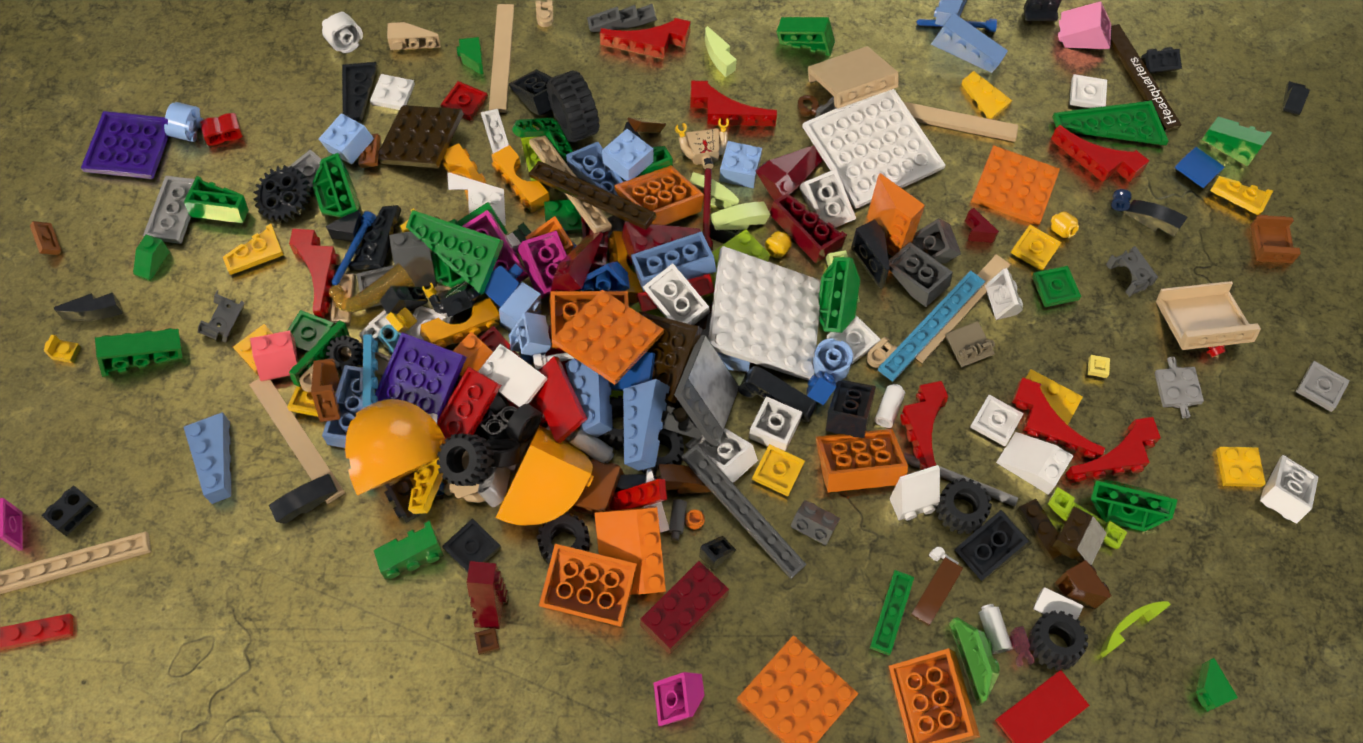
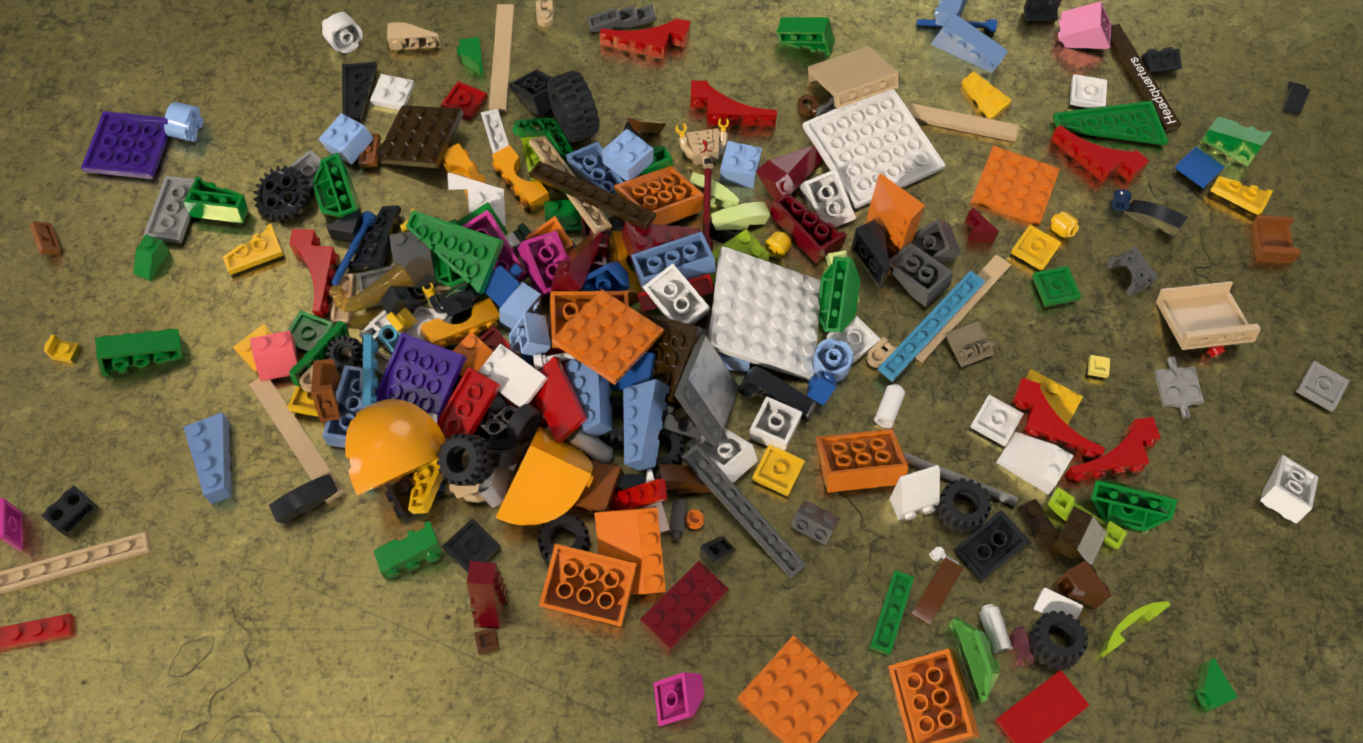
black slope [54,292,123,321] -> none
dark grey piece [198,290,245,342] -> none
red brick [200,113,243,146] -> none
yellowish green slope [705,26,737,77] -> none
black slope [826,380,876,438] -> none
red arch [900,381,948,470] -> none
white slope [985,268,1023,320] -> none
yellow plate [1216,447,1266,487] -> none

